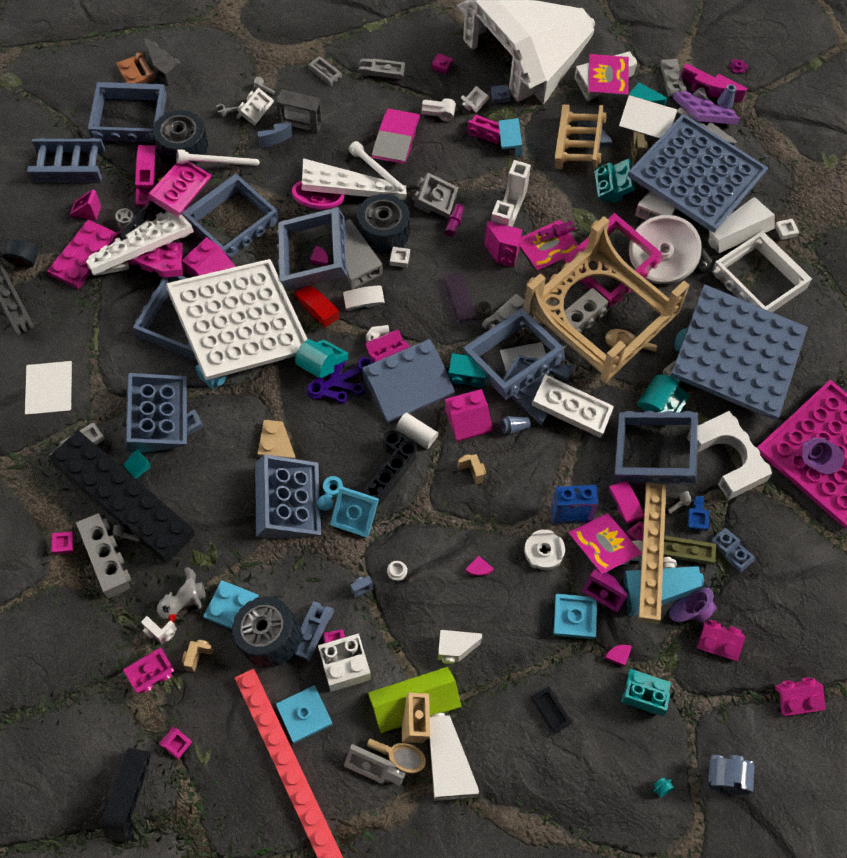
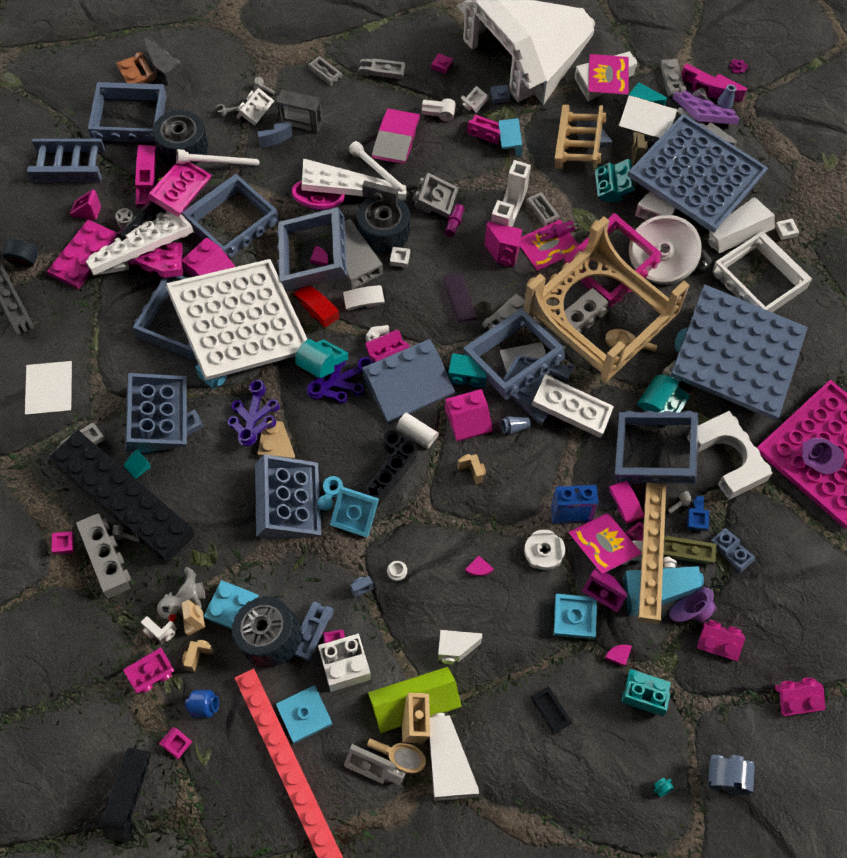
none -> tan bracket [182,599,205,635]
none -> blue head [185,690,219,718]
none -> dark purple plant [227,380,280,447]
none -> flat silver plate [362,180,398,205]
none -> light grey tile [526,192,560,227]

